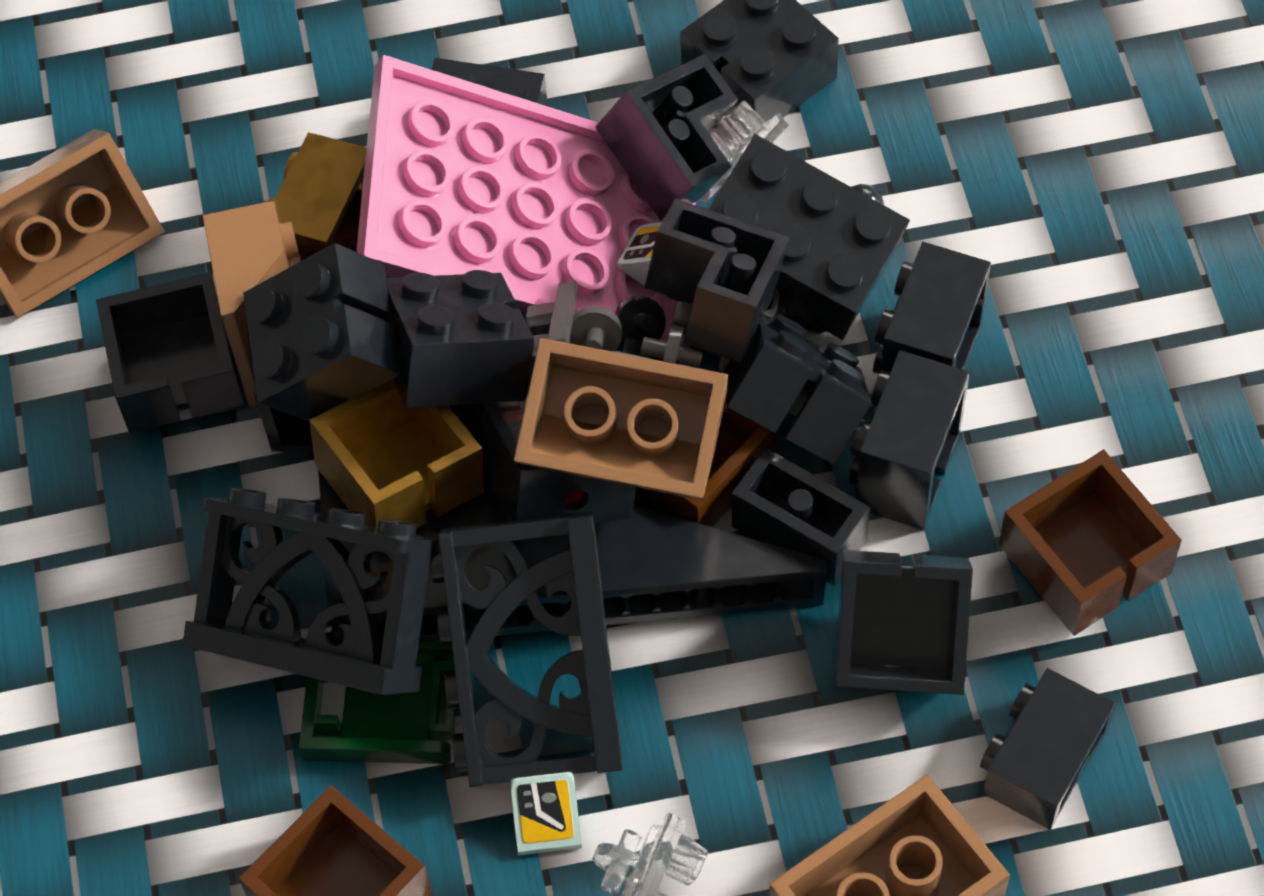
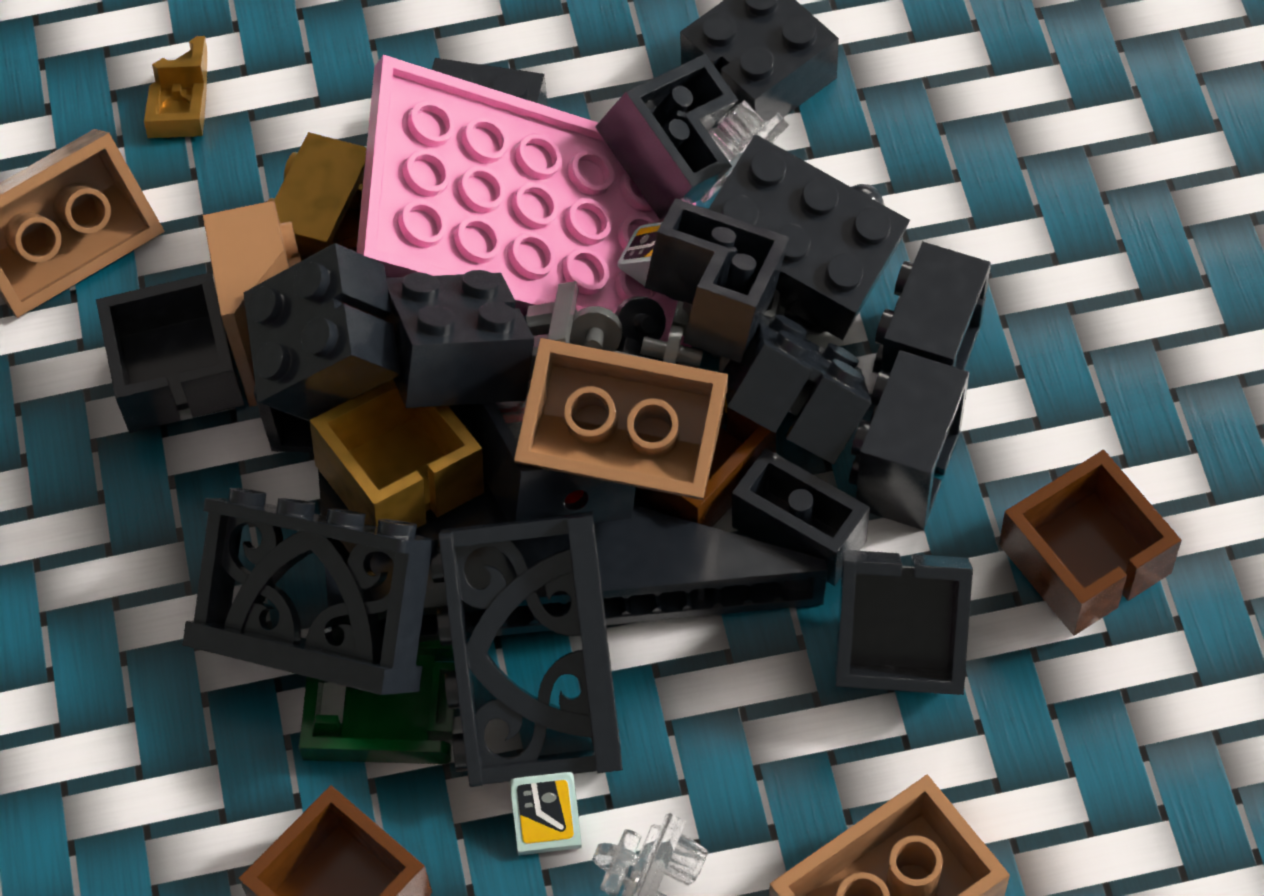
black brick [979,668,1116,830] -> none
none -> pearl gold slope [144,36,207,138]

